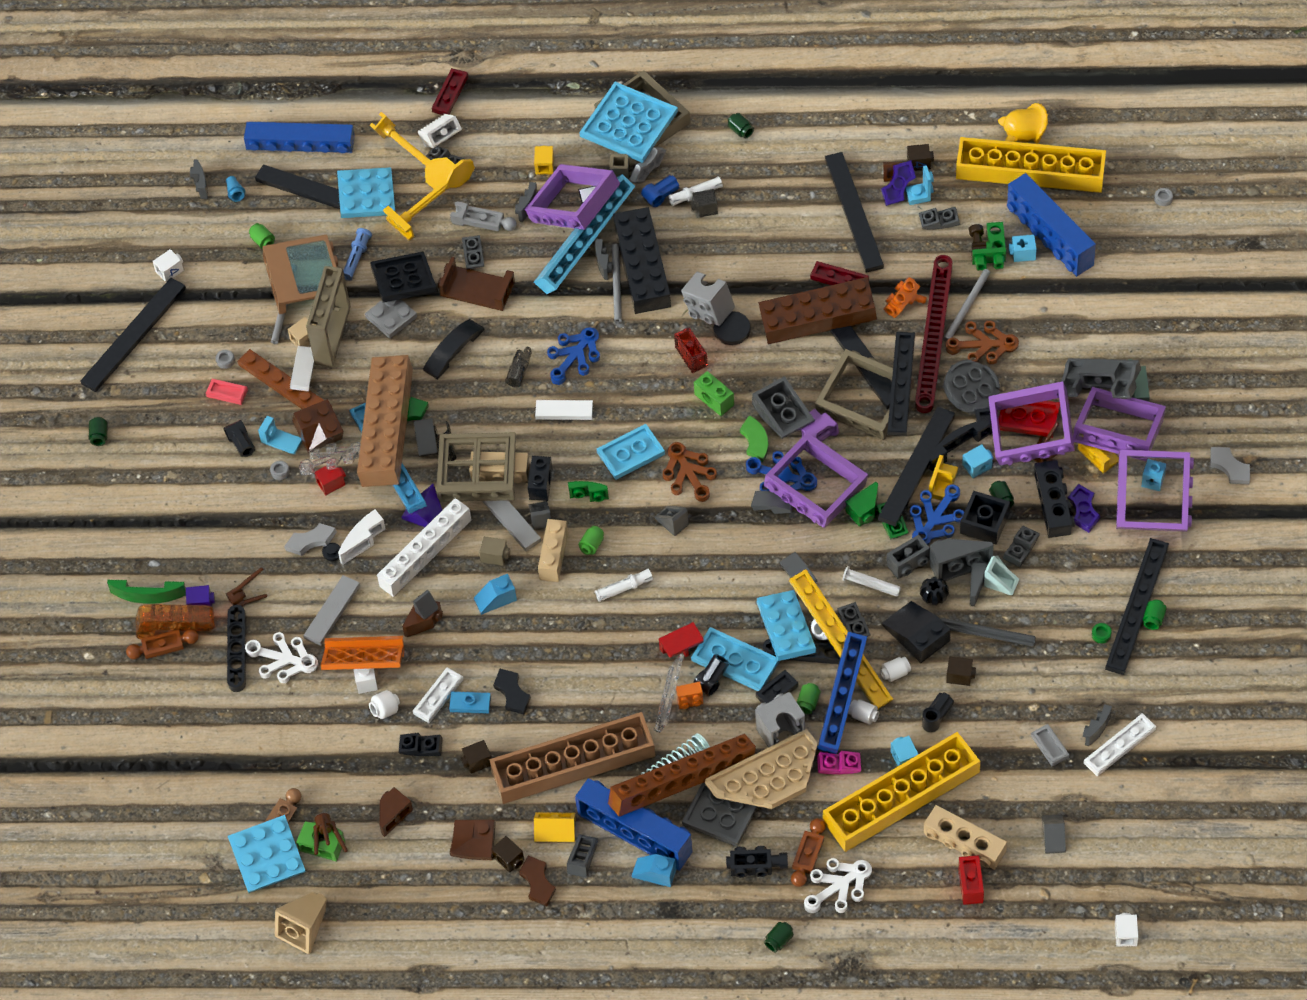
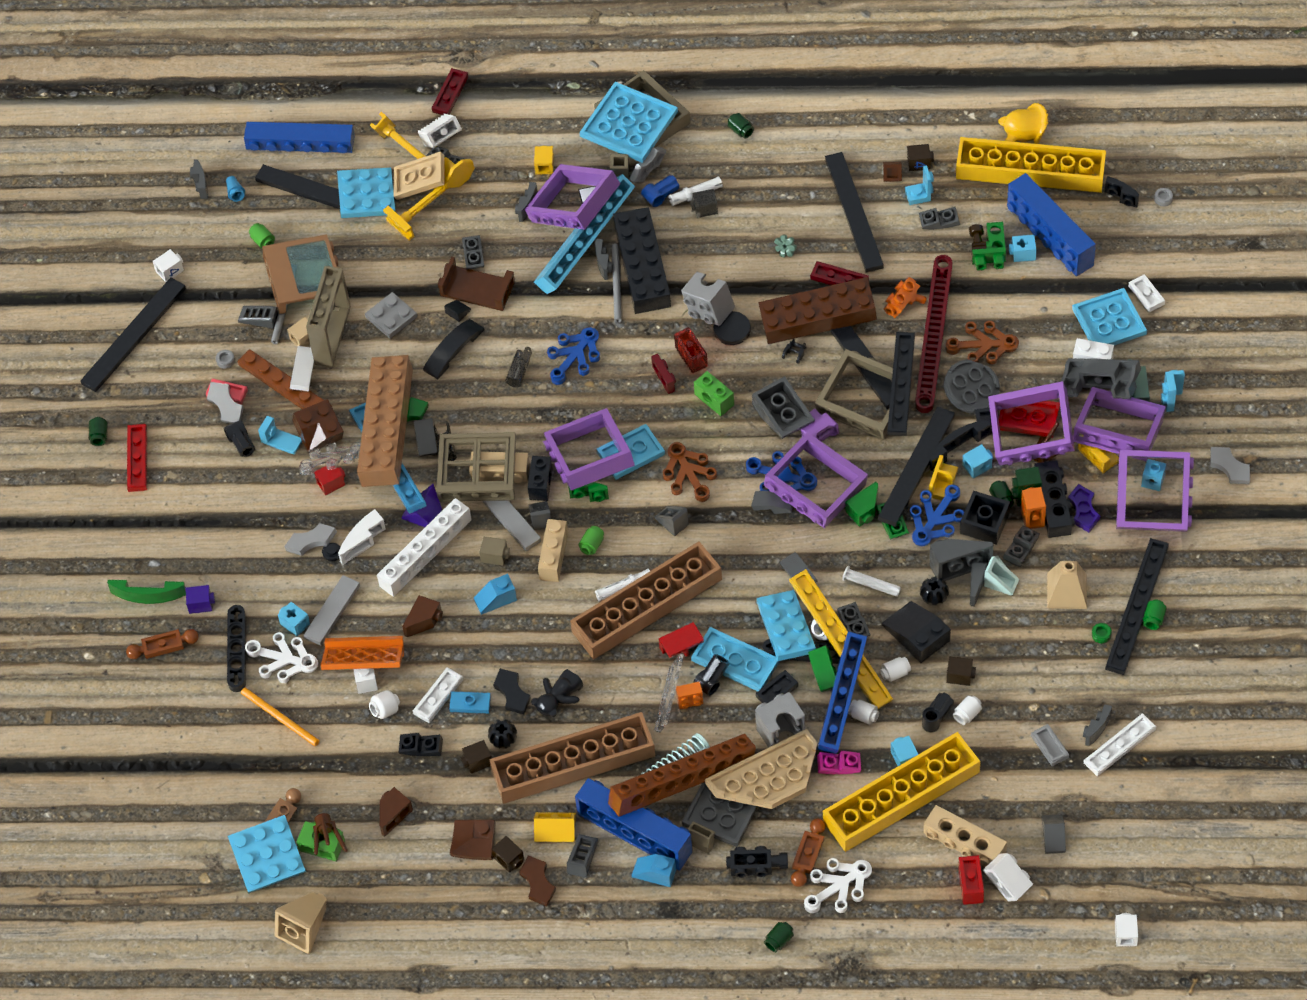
clear orange beam [135,604,215,640] -> none
reddish brown plant [226,567,267,606] -> none
light grey tile [270,461,290,480] -> none
medium blue pin [343,228,372,281] -> none
black plate [370,251,437,303] -> none
dark grey slope [413,590,438,619] -> none
light grey plate [450,202,517,232] -> none
white tile [535,400,593,420] -> none
bright green tile [740,416,768,462] -> none
bright green brick [797,683,821,714] -> none
dark purple tile [881,160,916,206] -> none
dark grey brick [887,534,930,579] -> none
dark grey axle [941,618,1036,646] -> none
light grey piece [943,269,991,341] -> none
none -> red tile [127,424,147,492]
none -> light grey tile [207,382,244,423]
none -> dark grey slope [238,306,278,329]
none -> light orange piece [241,687,319,746]
none -> medium azure brick [278,602,310,637]
none -> tan plate [394,152,444,200]
none -> black slope [444,300,471,322]
none -> black piece [488,719,517,749]
none -> black piece [531,669,583,717]
none -> medium lavender window [543,408,635,490]
none -> medium nougat brick [570,541,722,660]
none -> dark red plate [651,353,676,394]
none -> dark tan piece [687,821,715,854]
none -> sand green plant [774,234,797,258]
none -> black piece [782,339,807,364]
none -> green slope [808,645,837,692]
none -> white brick [953,696,982,725]
none -> white brick [983,853,1033,901]
none -> dark green brick [1011,467,1042,506]
none -> orange brick [1021,487,1046,529]
none -> tan slope [1047,561,1087,609]
none -> medium azure plate [1072,288,1147,346]
none -> white brick [1073,338,1114,359]
none -> black slope [1104,176,1139,208]
none -> white plate [1128,274,1165,312]
none -> medium azure bracket [1161,370,1185,412]

